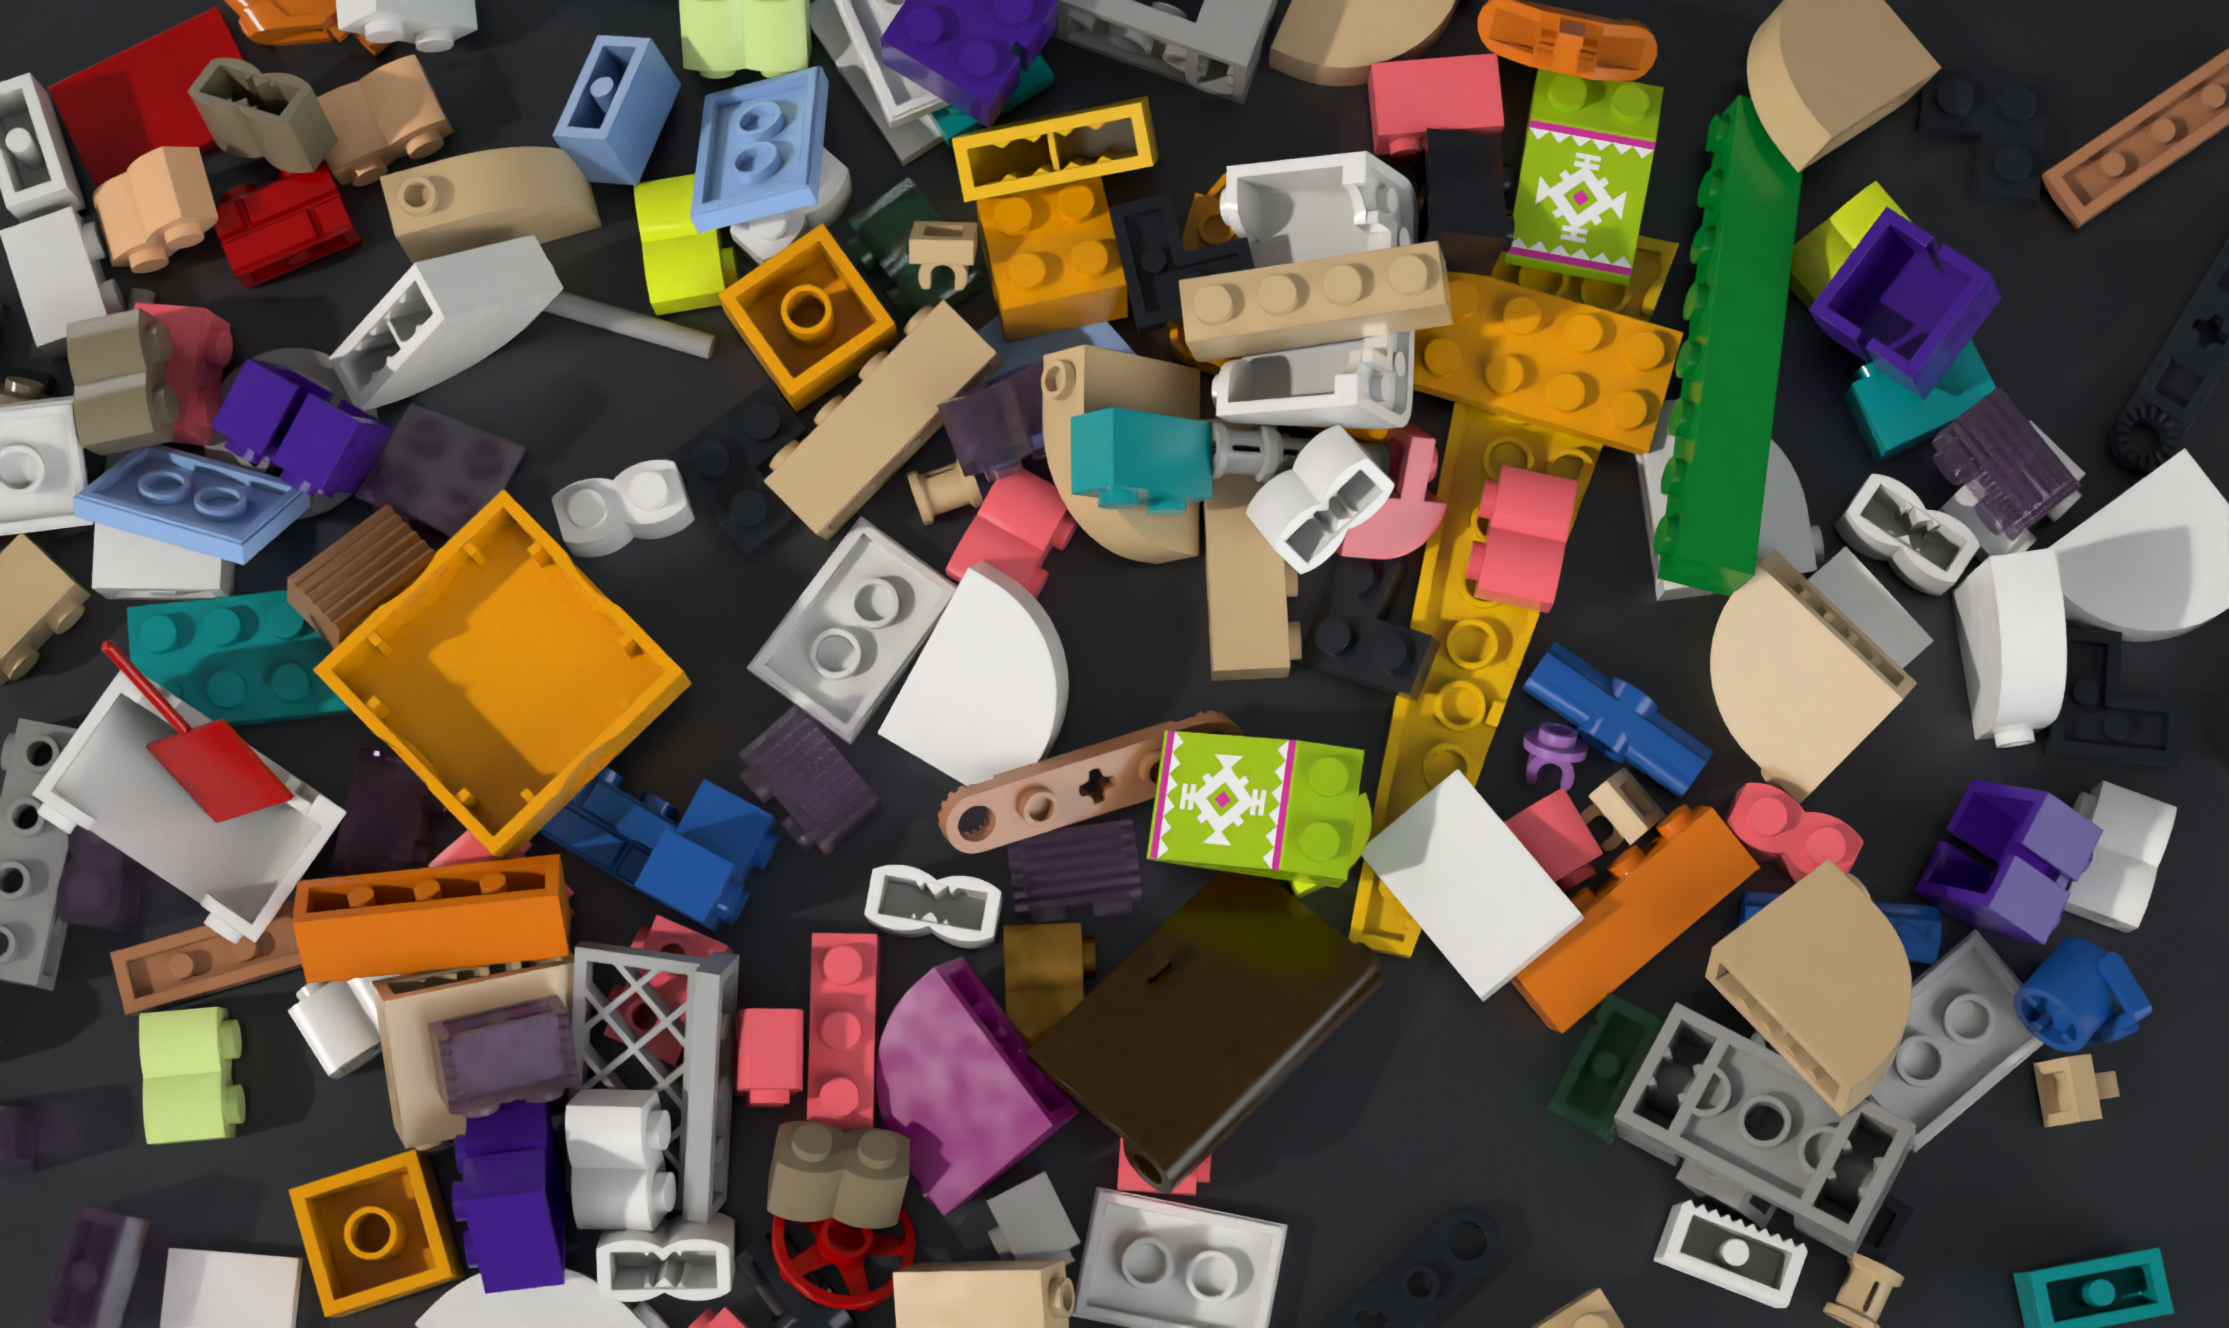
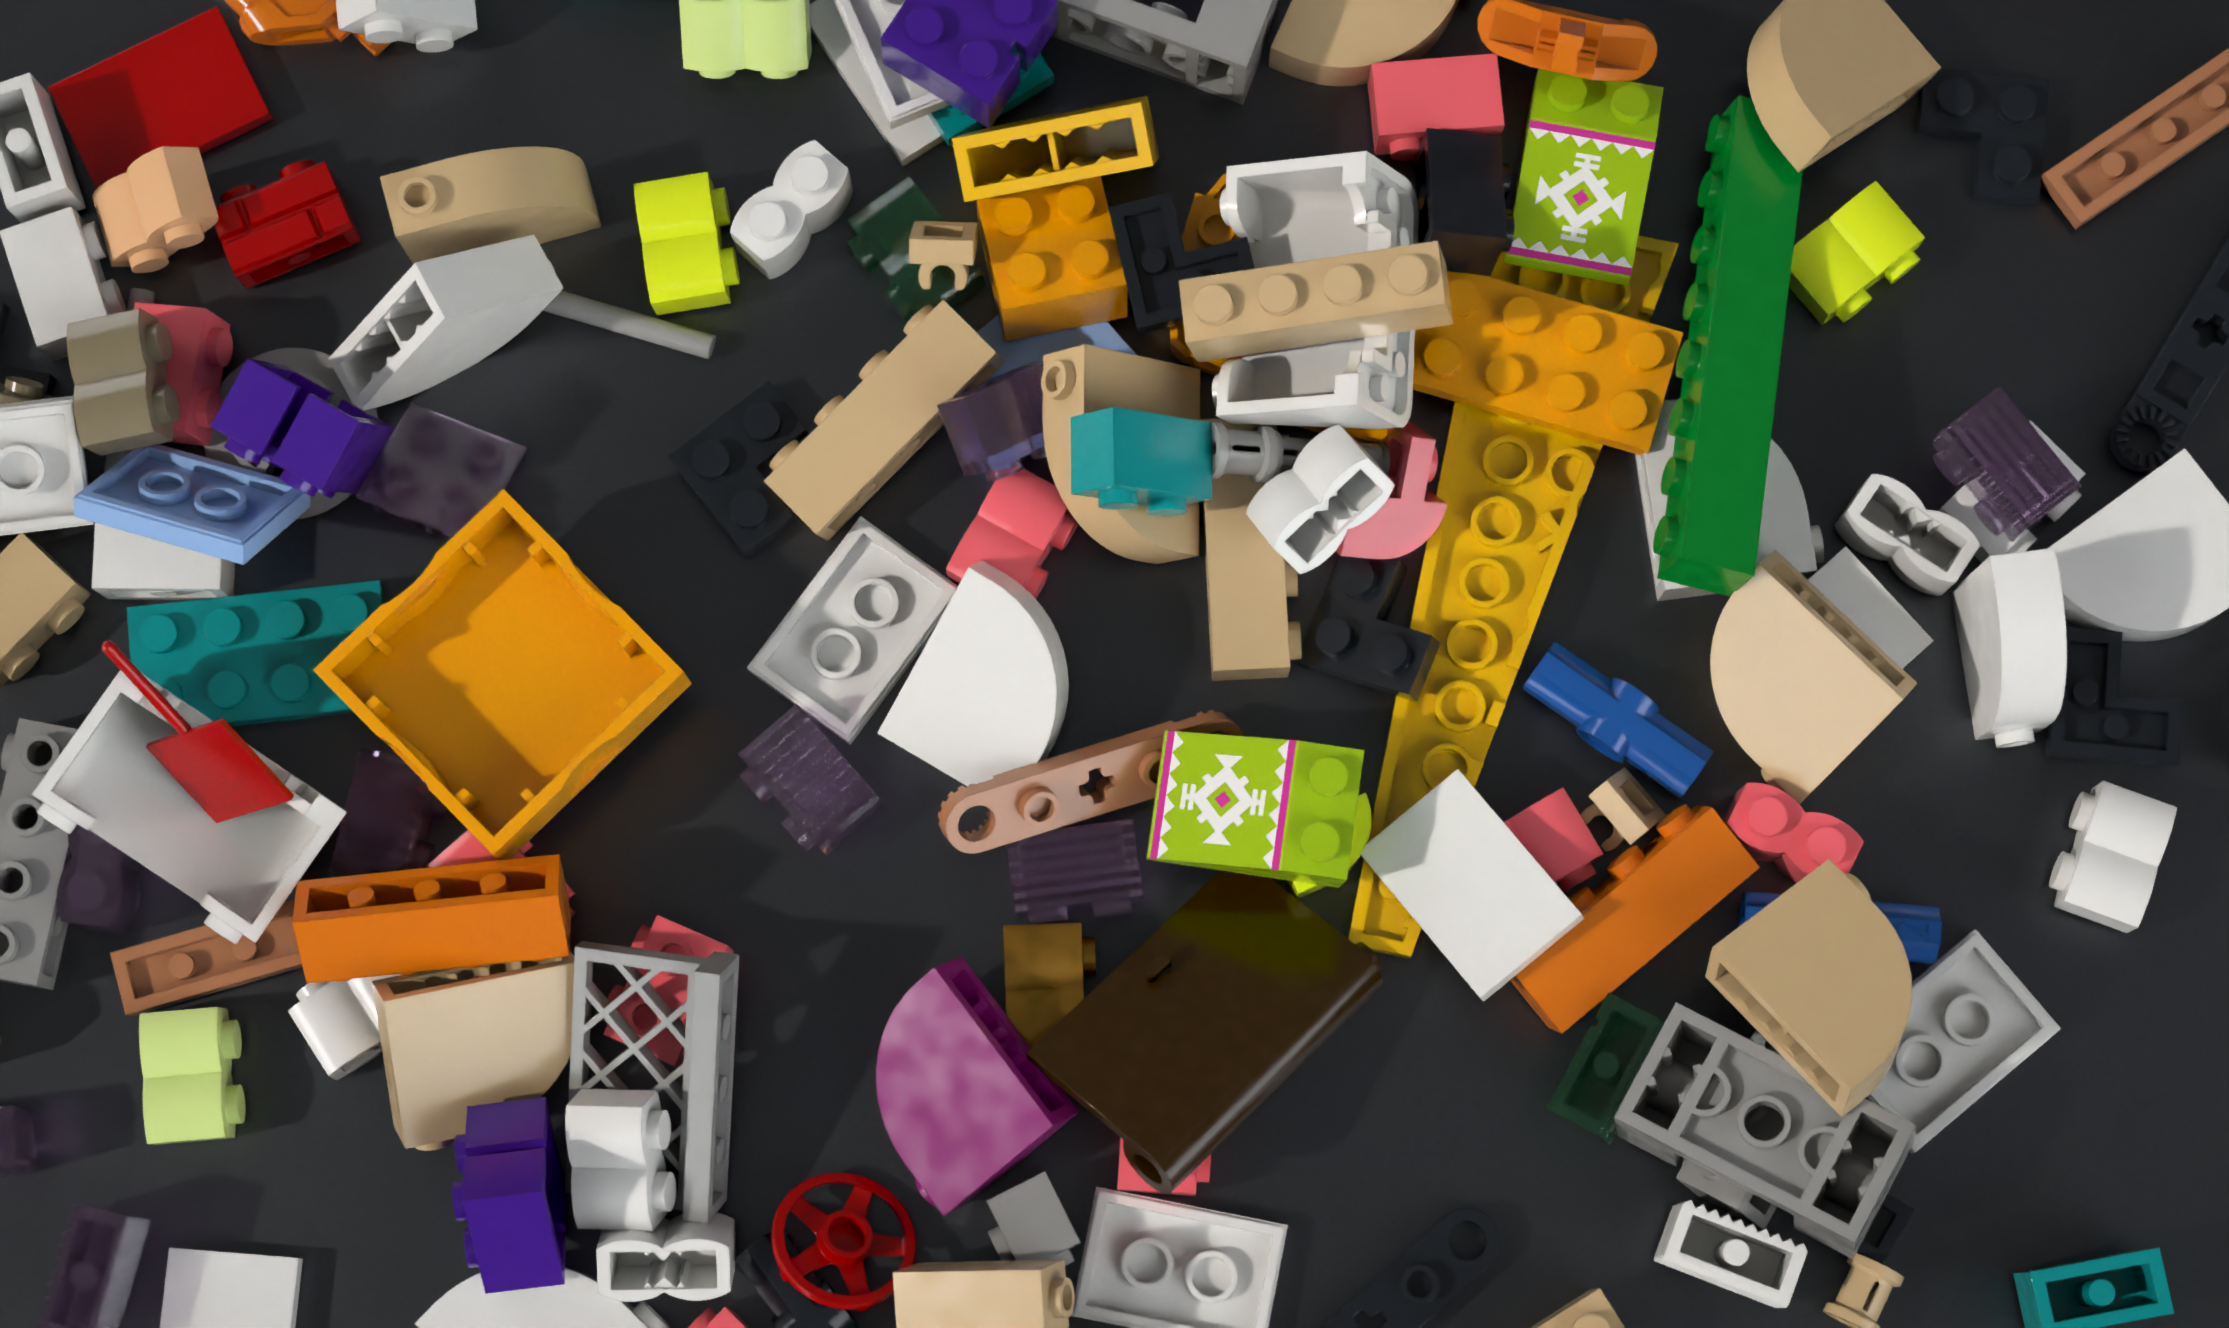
dark tan brick [188,58,338,173] -> none
medium nougat brick [287,504,436,649] -> none
light orange brick [289,1149,465,1318] -> none
light nougat brick [317,54,454,186] -> none
clear purple brick [427,994,580,1118] -> none
blue brick [538,767,679,896] -> none
medium blue brick [552,35,681,185] -> none
white brick [552,460,695,557] -> none
blue brick [634,779,780,935] -> none
light blue tile [690,66,829,233] -> none
light orange brick [718,223,899,413] -> none
coral brick [732,1008,804,1108] -> none
dark tan brick [767,1121,910,1229] -> none
coral brick [807,933,882,1132] -> none
white brick [864,865,1003,949] -> none
tan bush [906,452,983,526] -> none
coral brick [1465,465,1578,613] -> none
medium lavender plate [1523,722,1588,791] -> none
dark purple piece [1809,207,2002,400] -> none
teal brick [1842,339,2001,464] -> none
dark purple piece [1914,780,2104,945] -> none
blue piece [2013,937,2152,1053] -> none
tan tile [2033,1054,2120,1128] -> none

